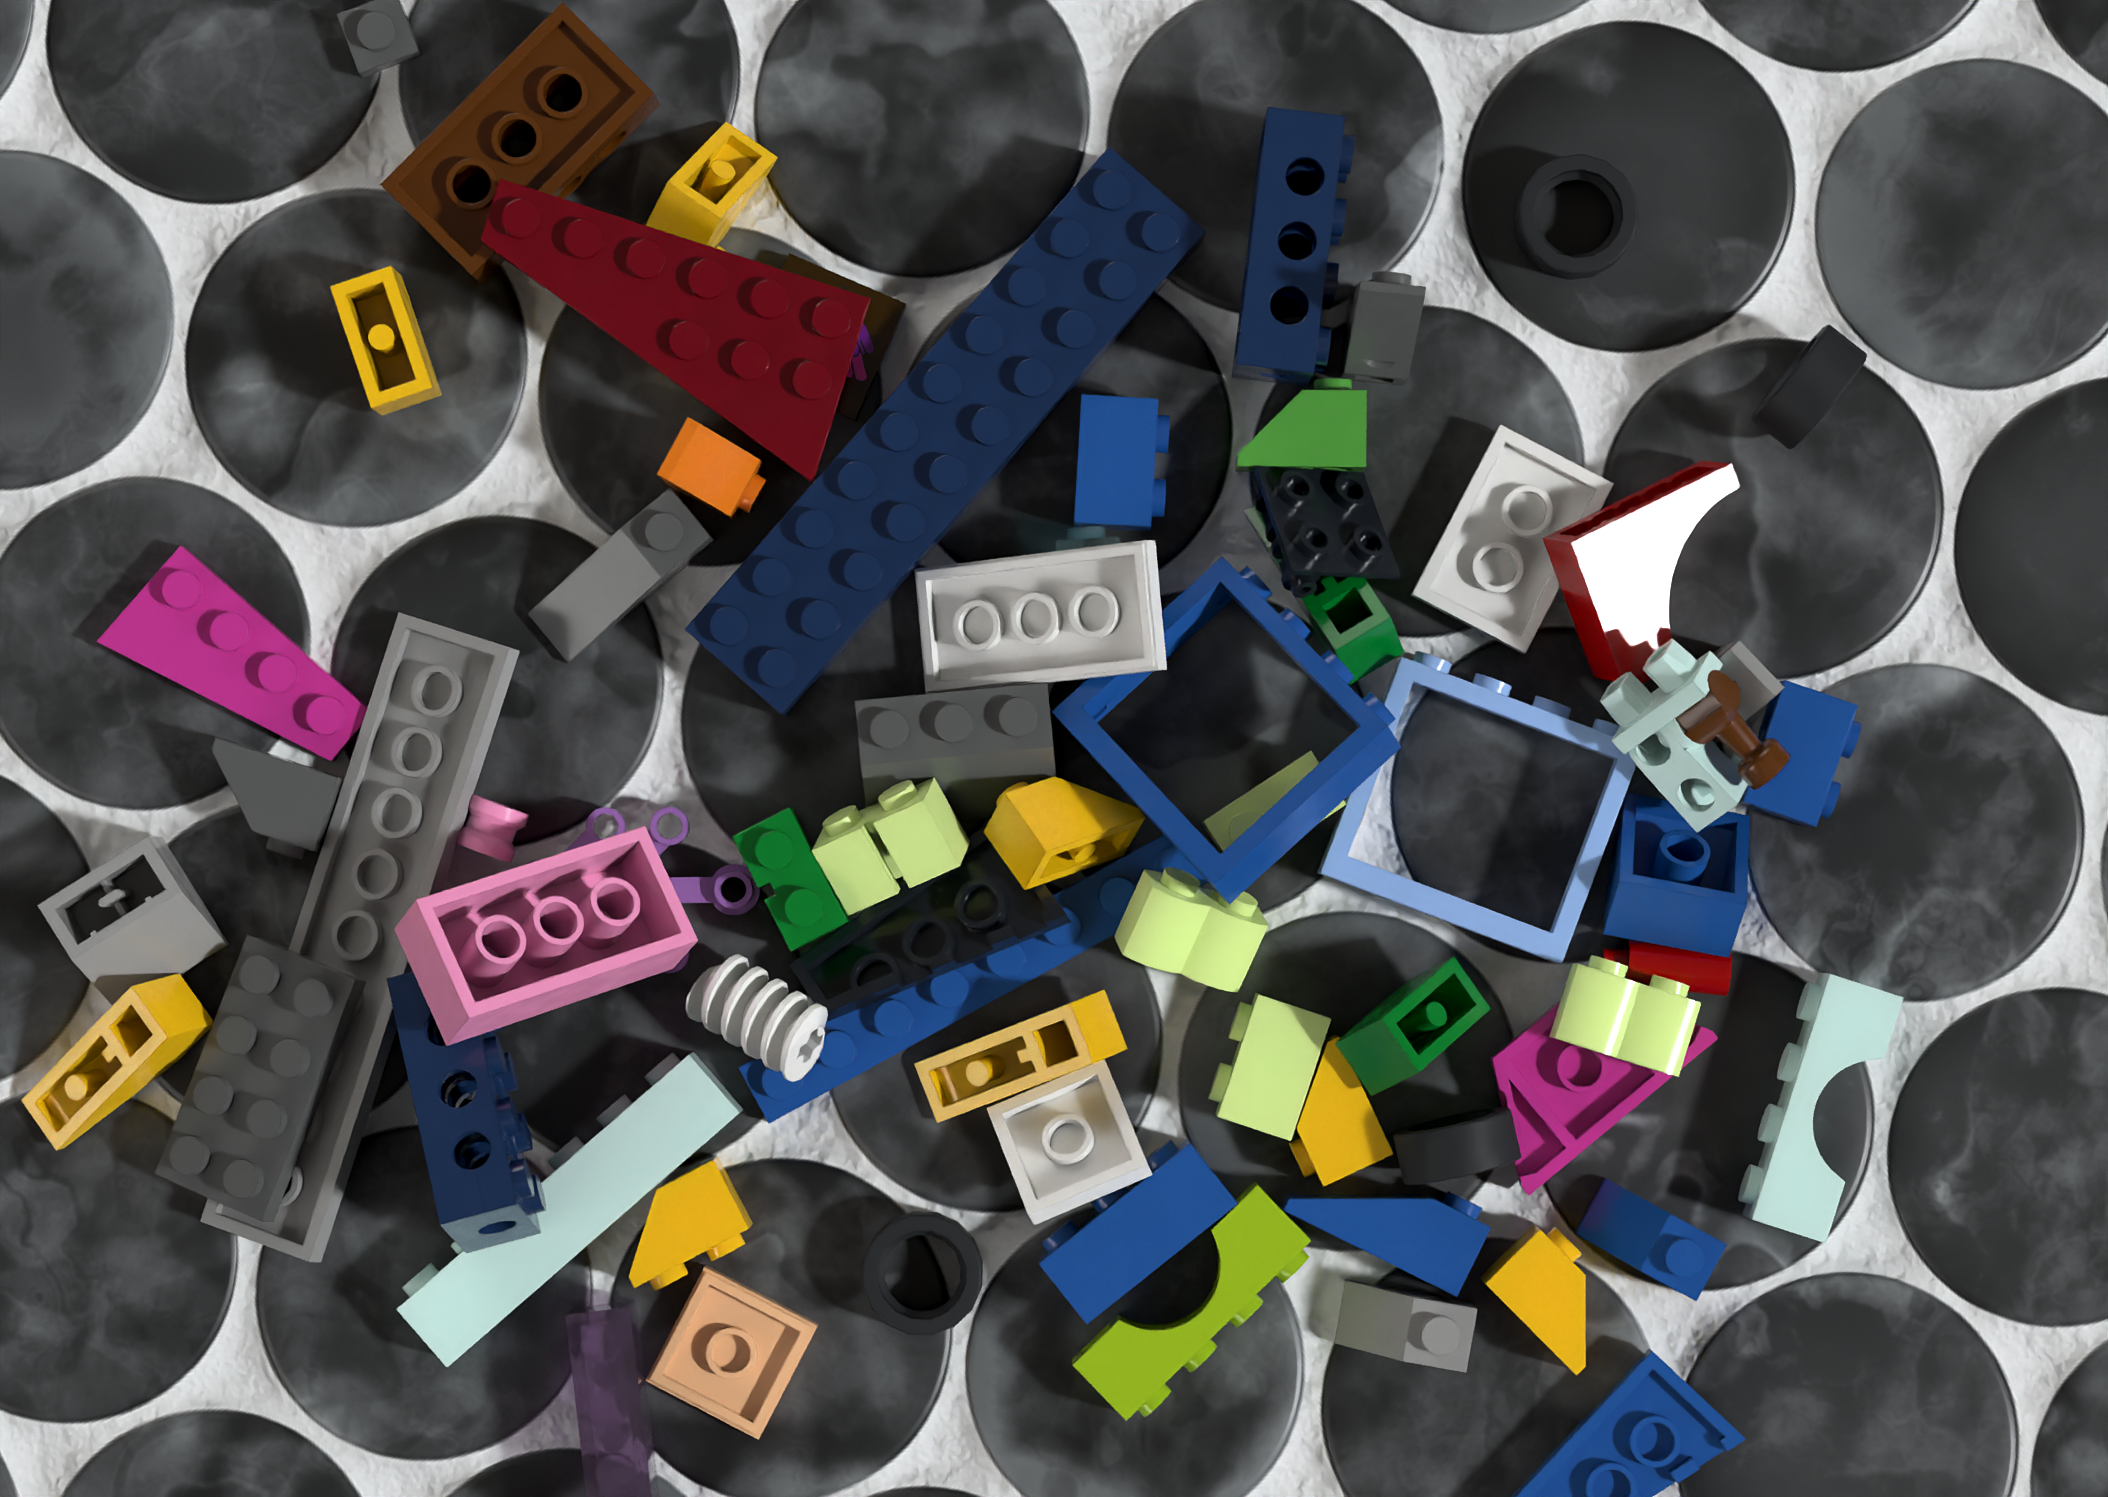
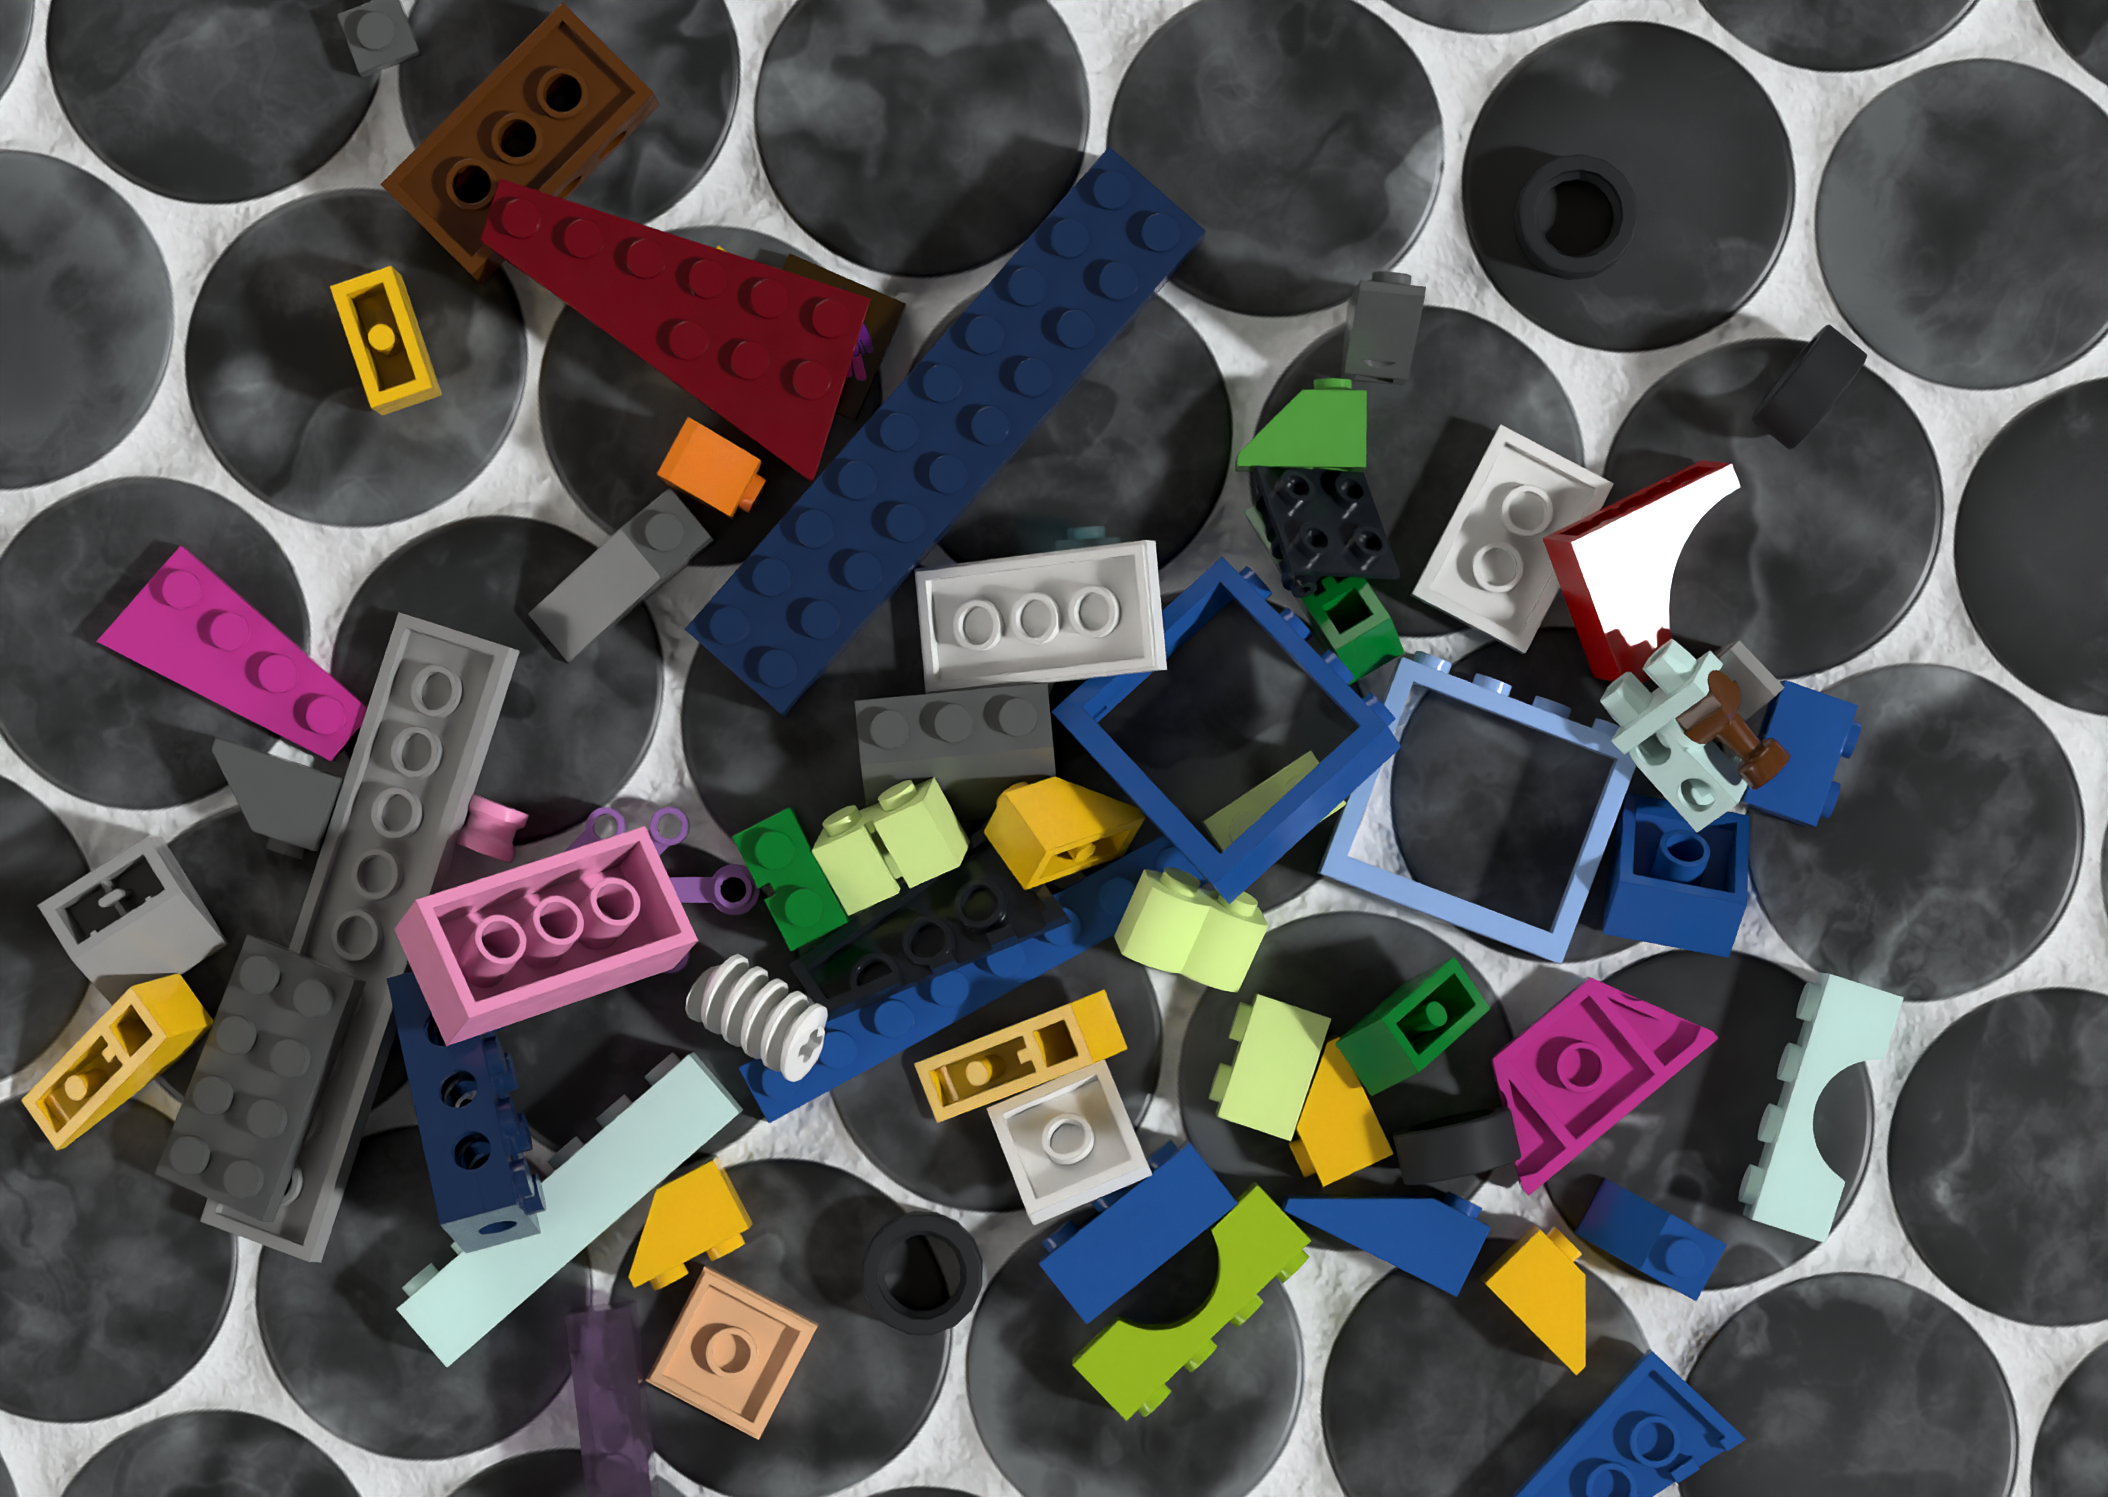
yellow slope [646,122,778,248] -> none
blue brick [1074,394,1170,531] -> none
dark blue brick [1231,107,1355,387] -> none
light grey slope [1334,1279,1477,1373] -> none
yellowish green brick [1549,955,1701,1077] -> none
red cylinder [1601,940,1732,996] -> none

